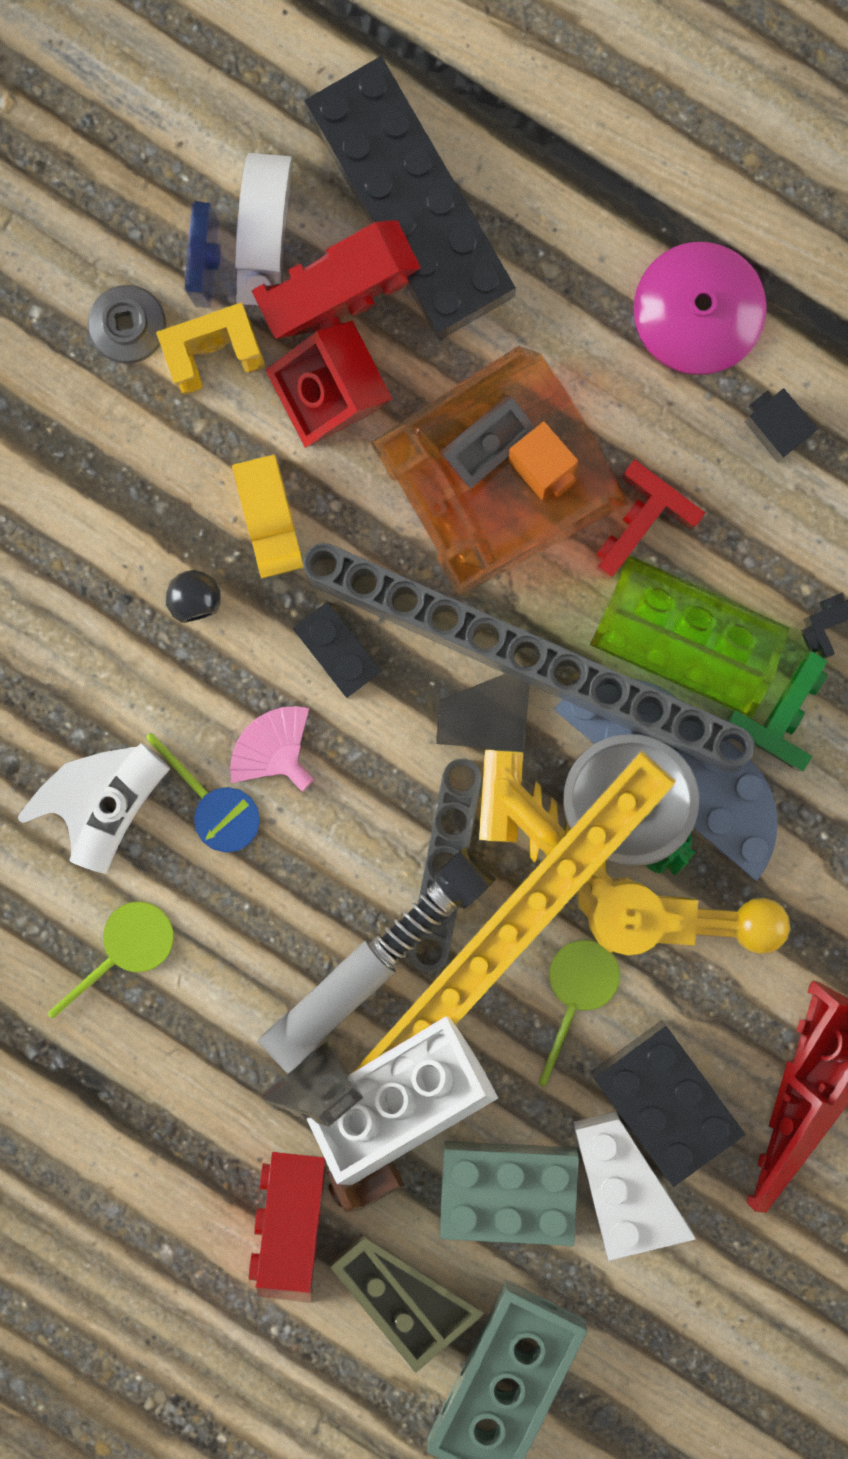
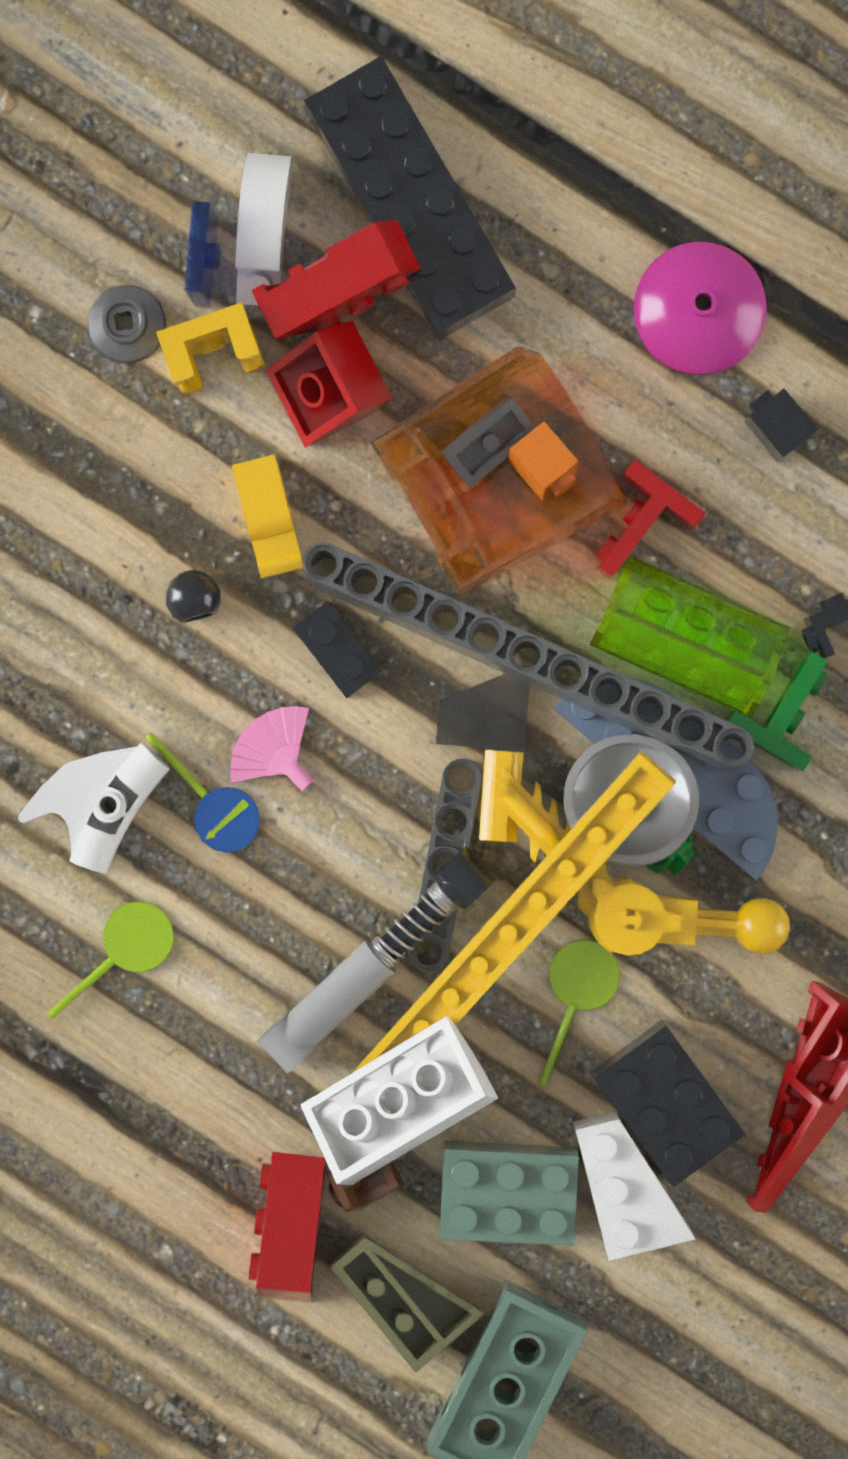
clear smoke wing [262,1041,364,1127] -> none

